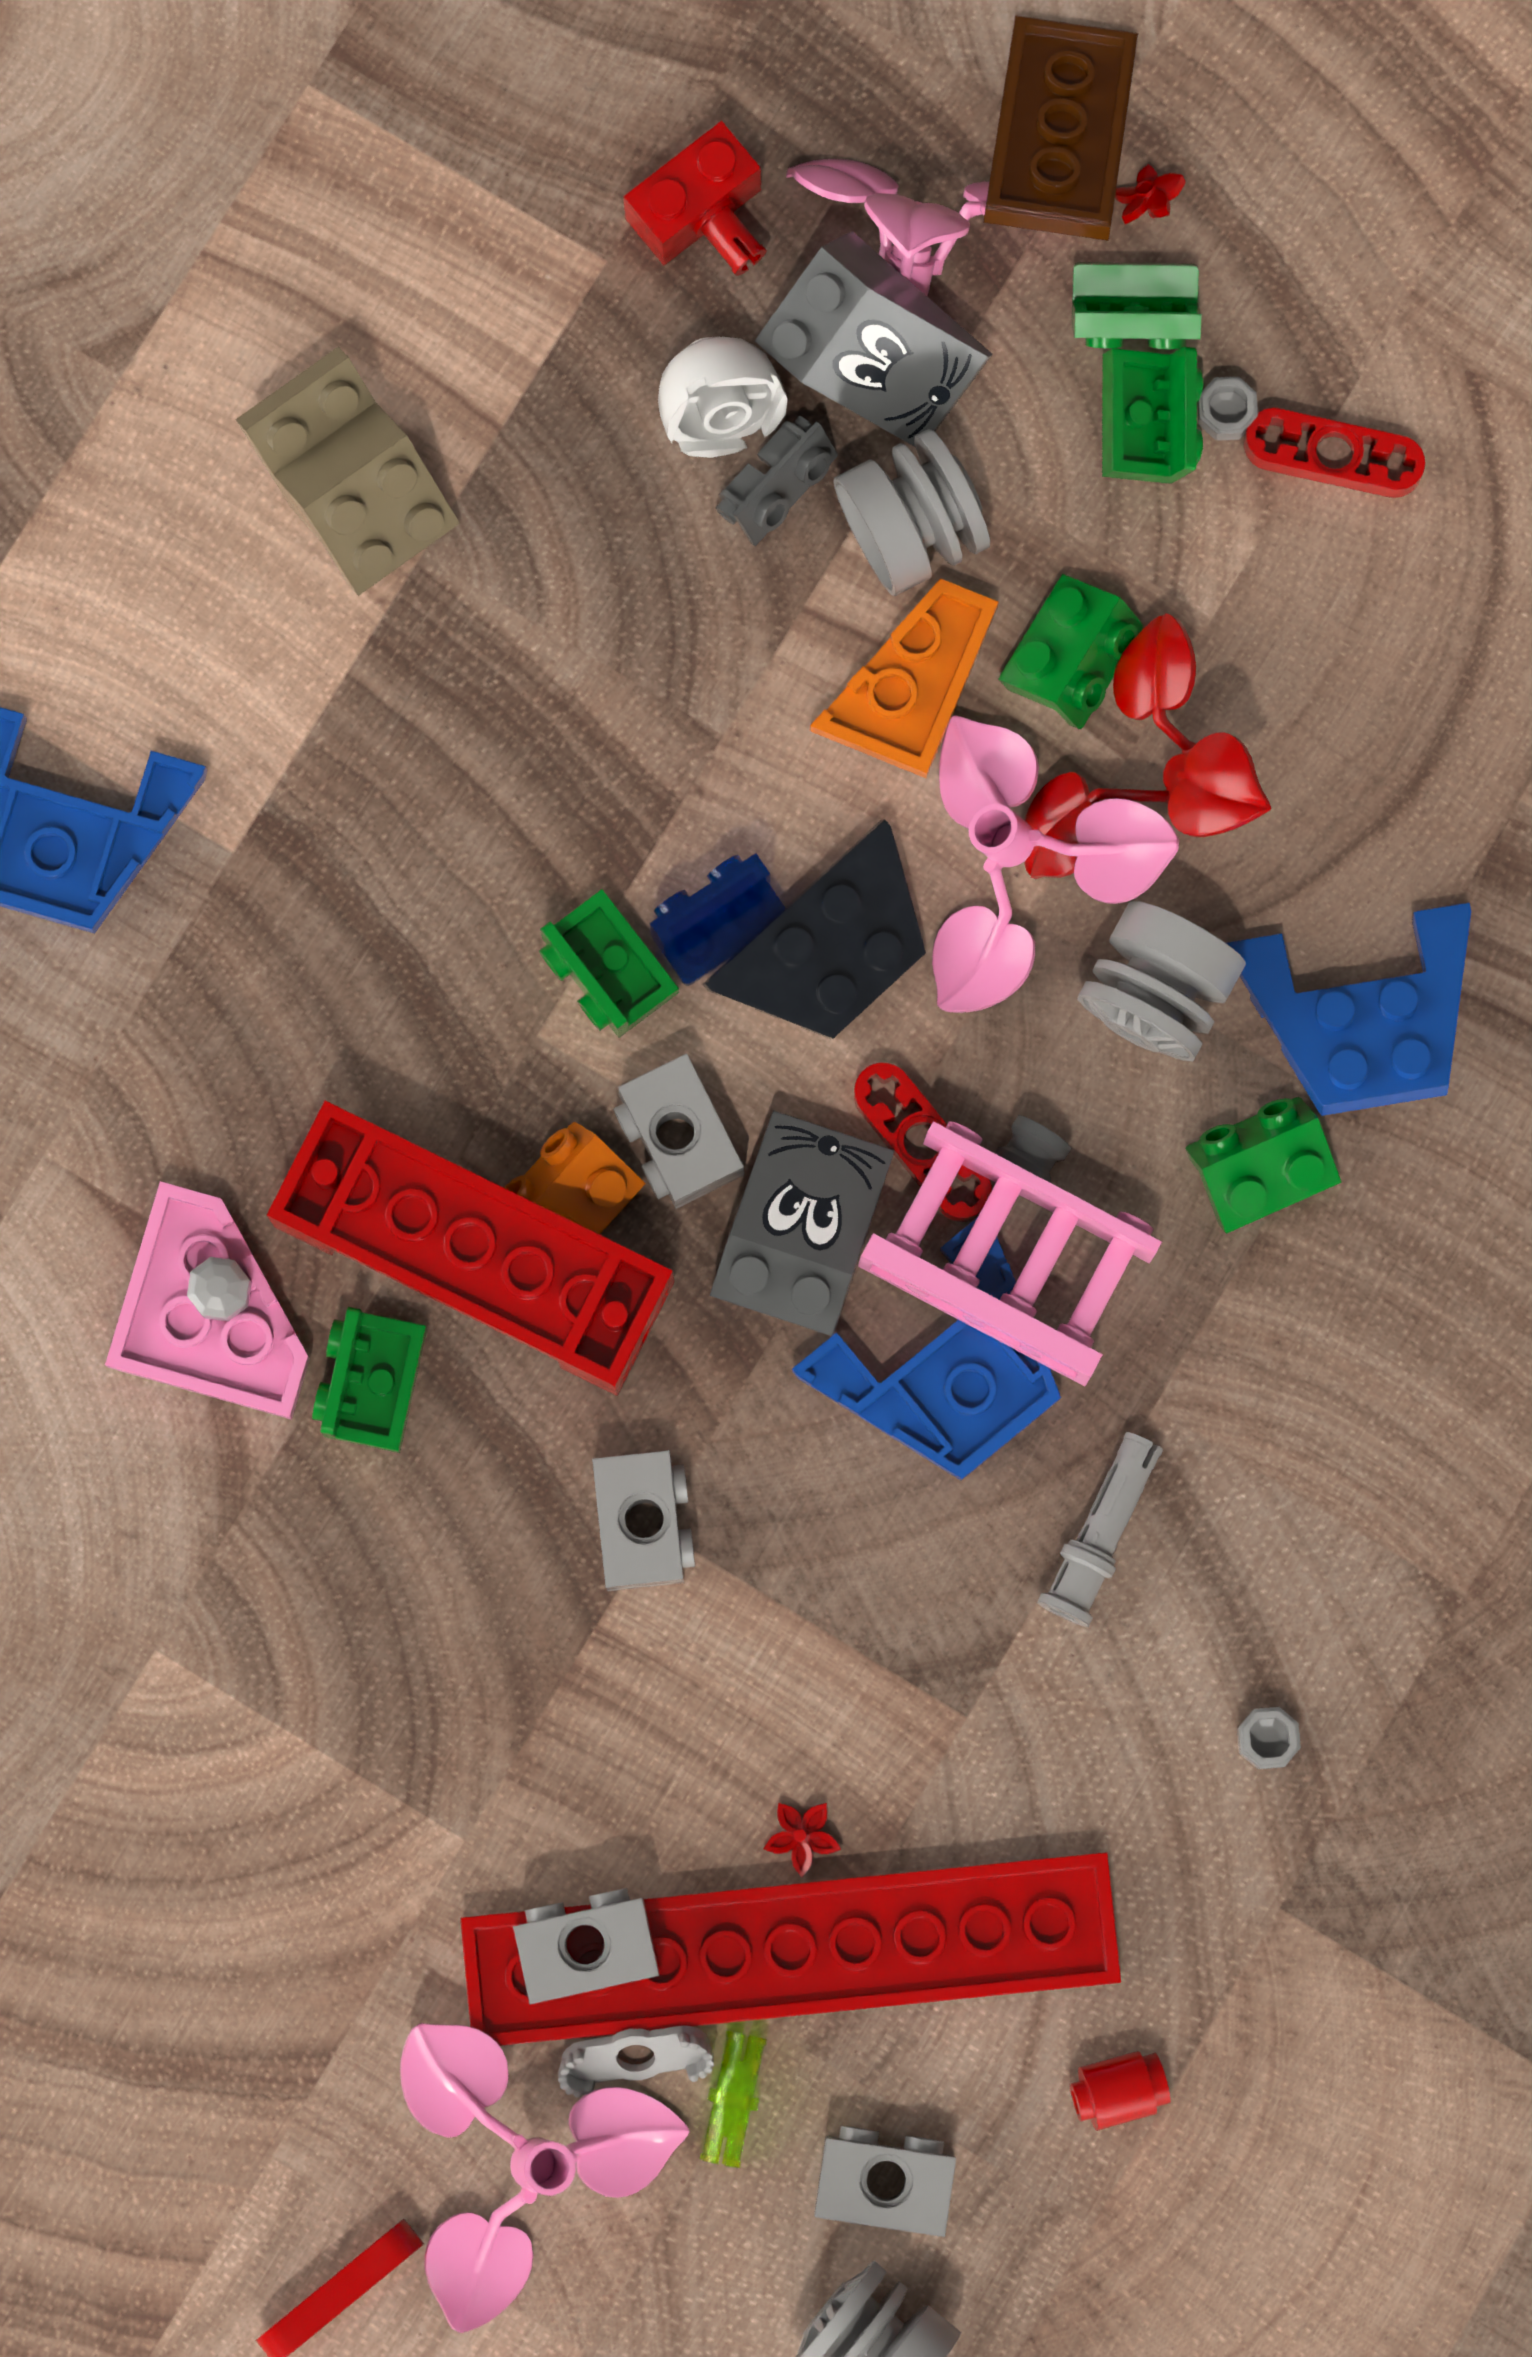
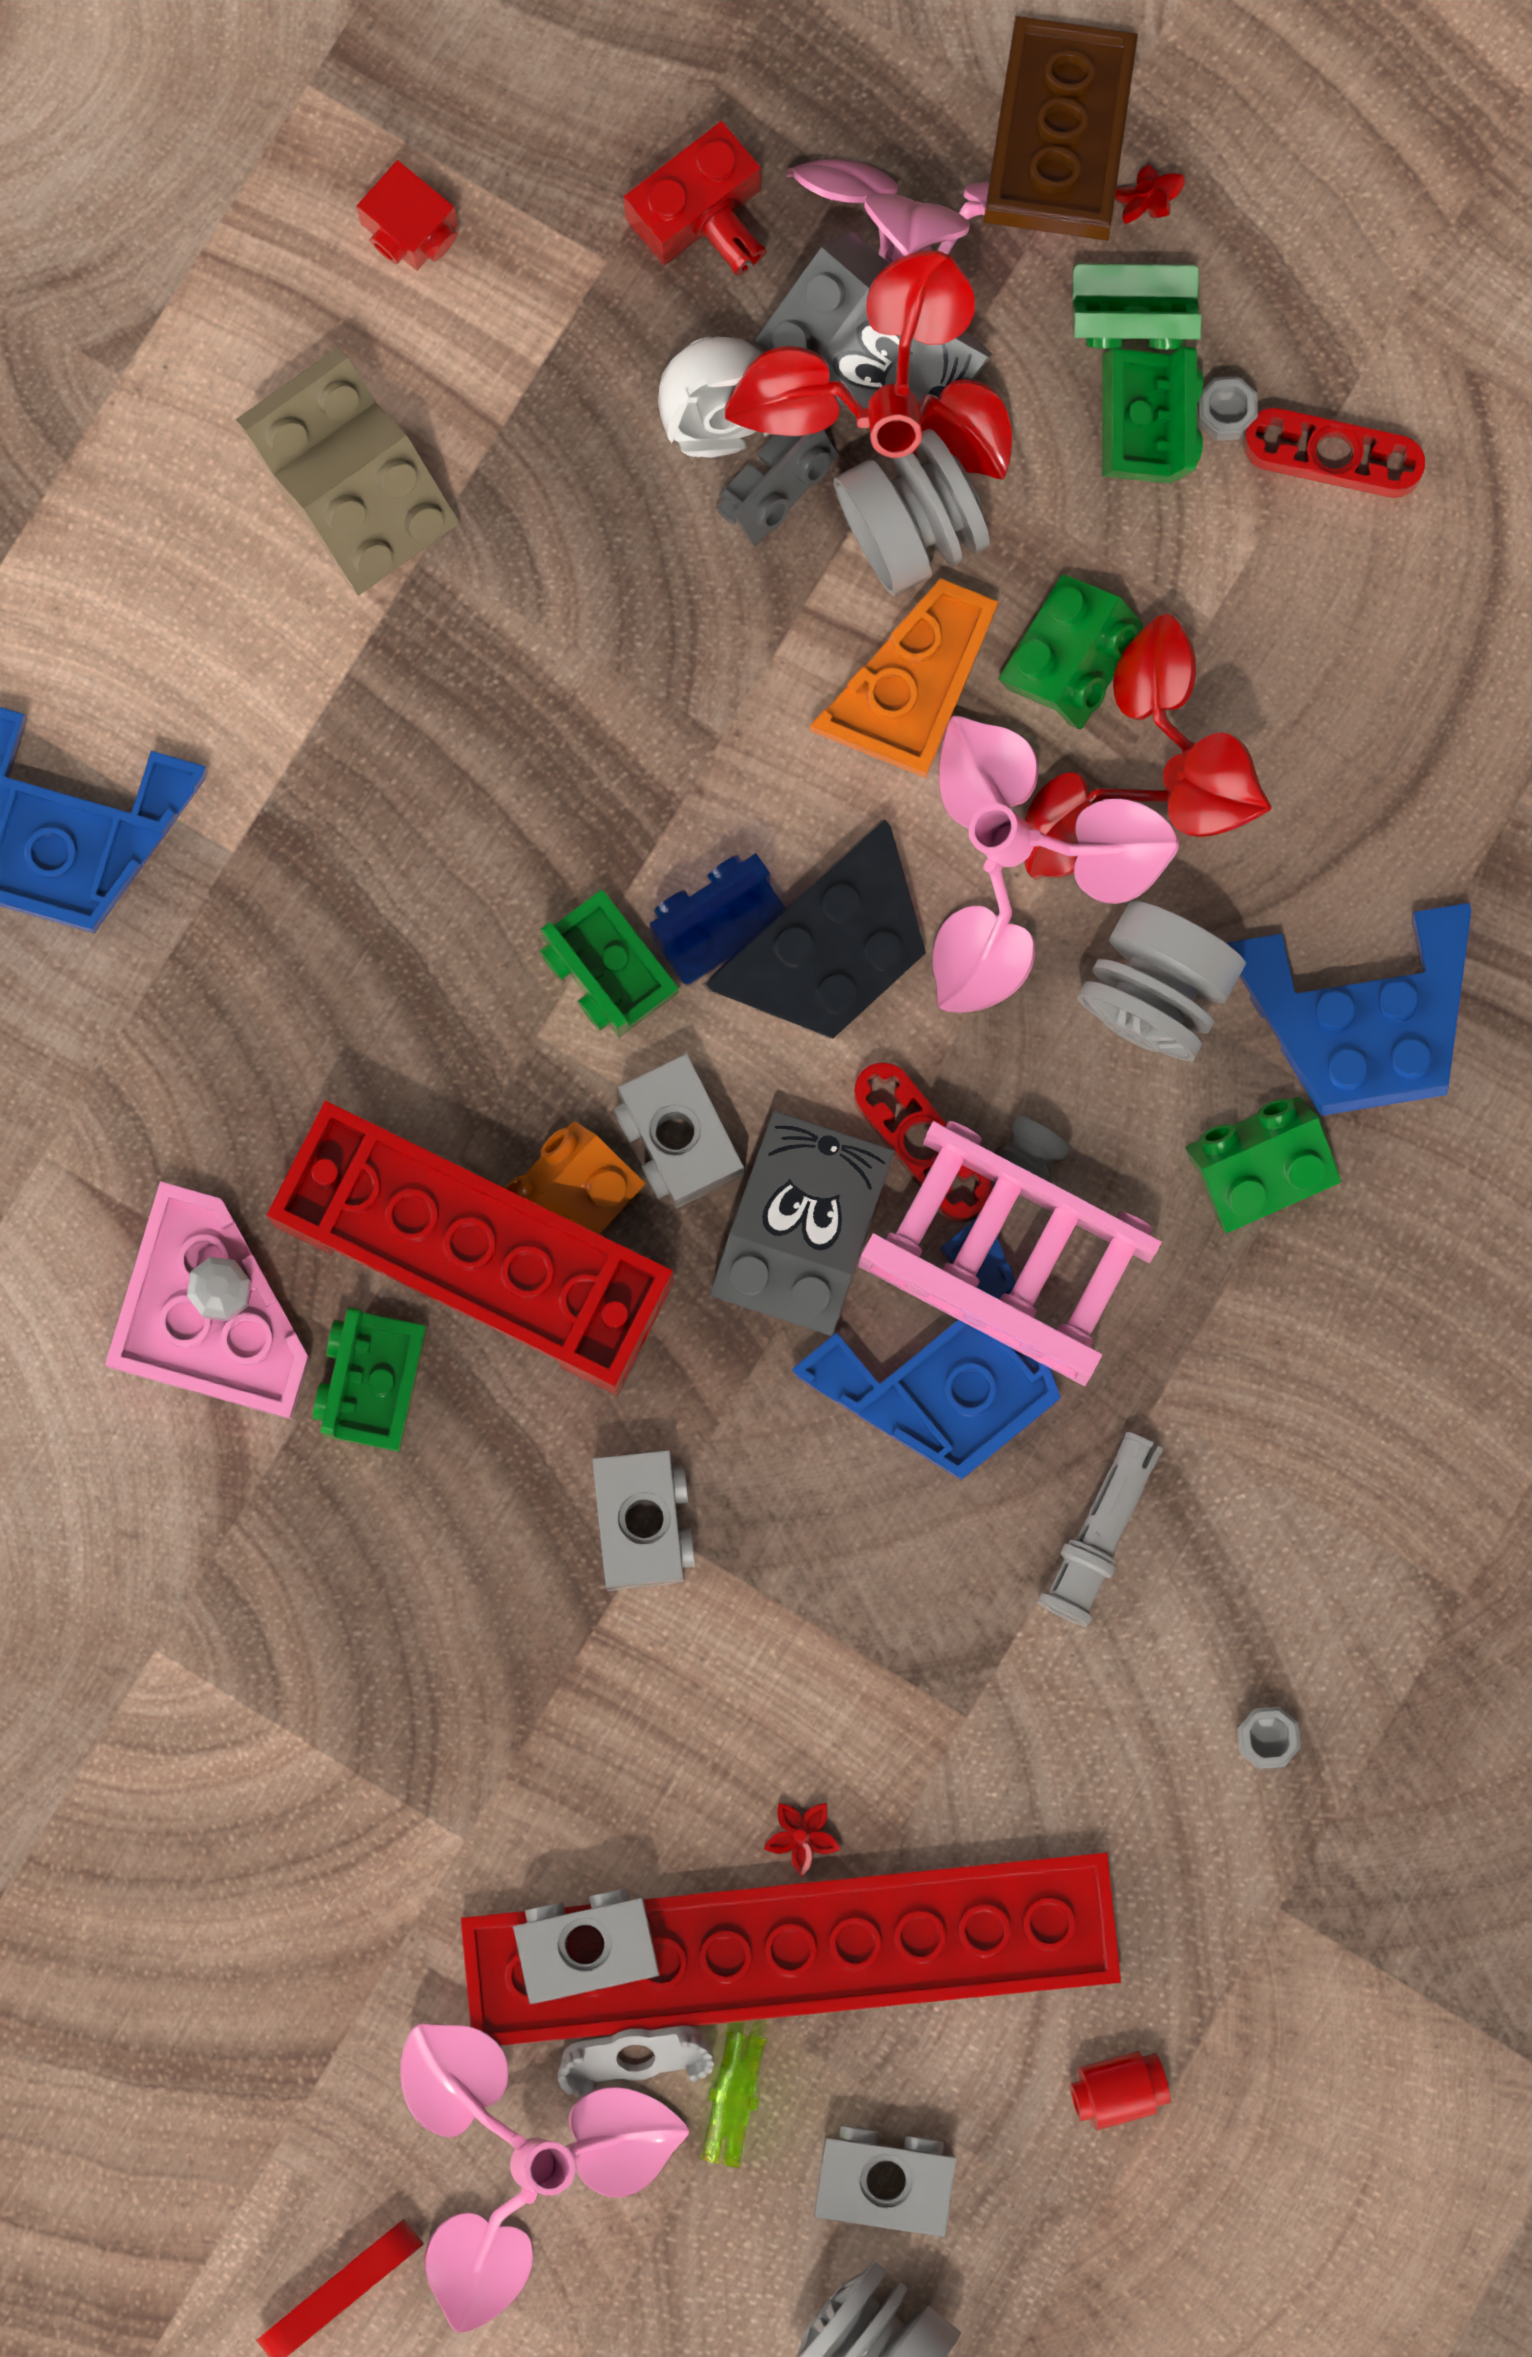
none -> red brick [356,159,458,271]
none -> red plant [724,251,1012,480]

